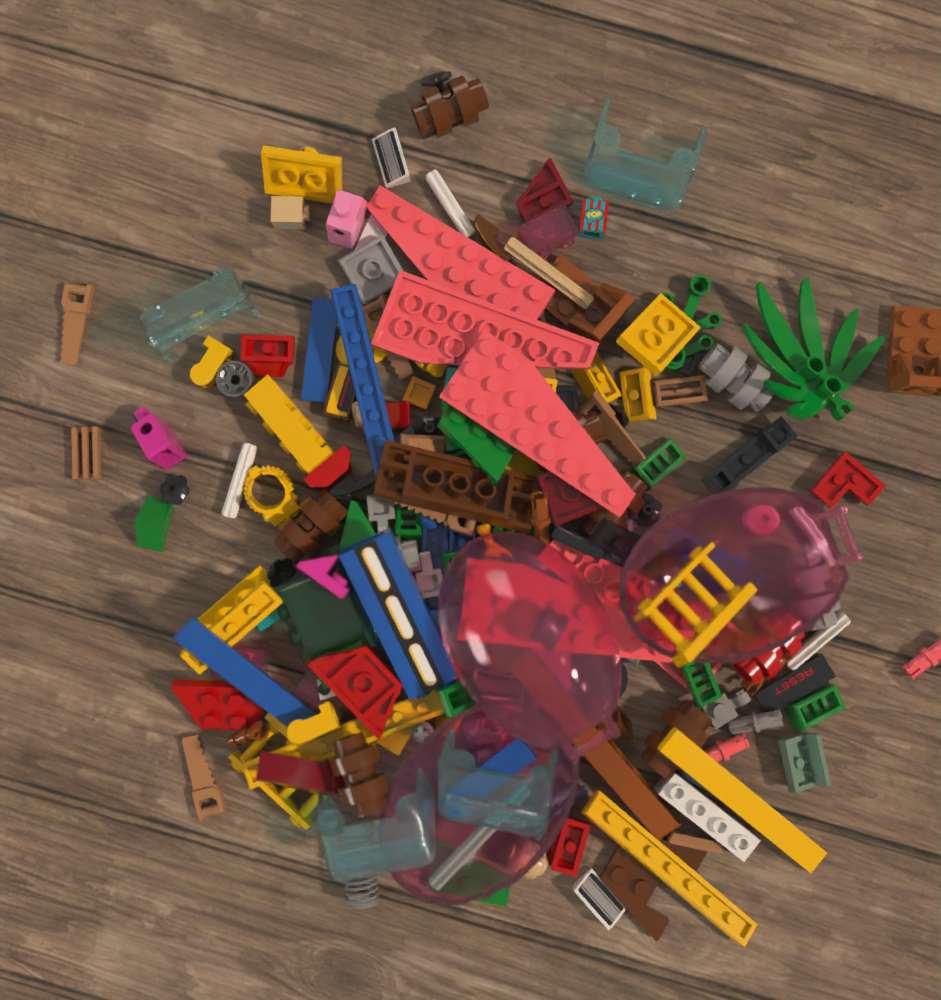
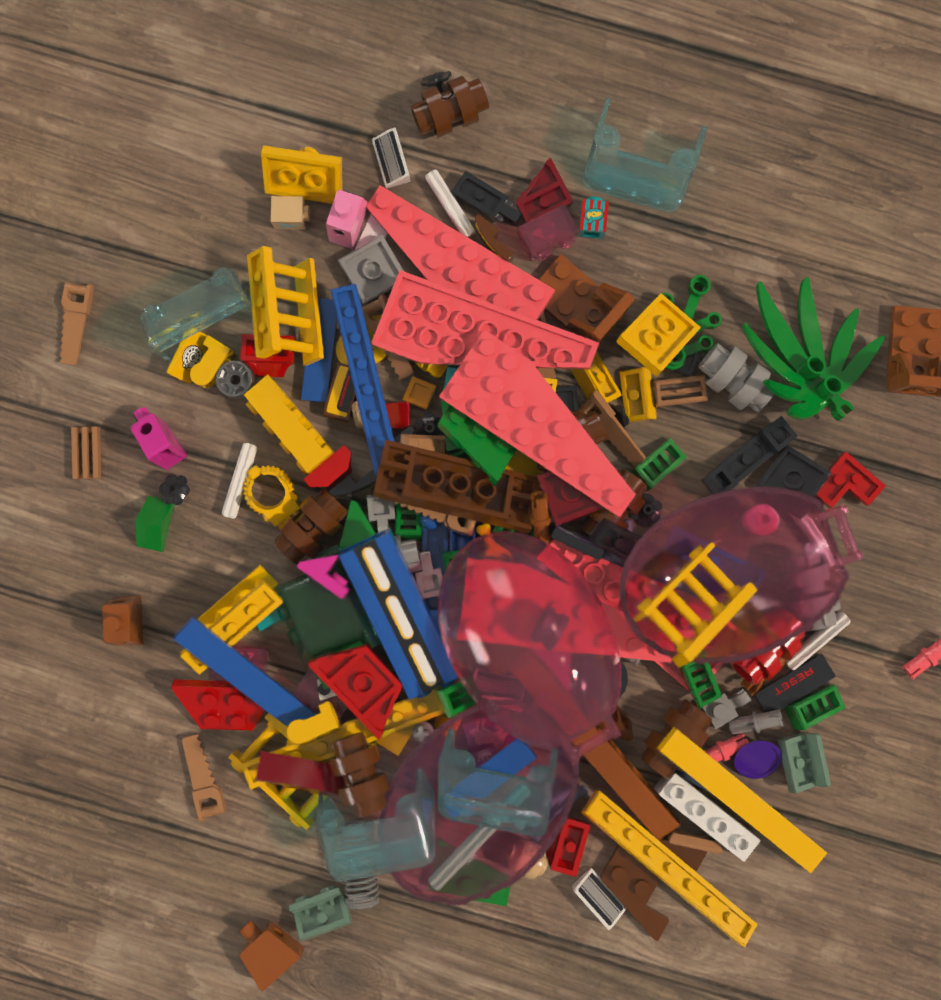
dark orange piece [226,721,270,748] -> none
black plant [267,558,296,589] -> none
tan axle [504,237,594,309] -> none
none -> dark orange torso [102,595,143,646]
none -> yellow slope [167,326,208,384]
none -> dark orange torso [239,920,304,992]
none -> yellow fence [247,246,324,366]
none -> sand green bracket [288,886,353,942]
none -> black hinge [451,171,521,227]
none -> dark purple piece [734,740,782,779]
none -> black tile [756,445,832,516]

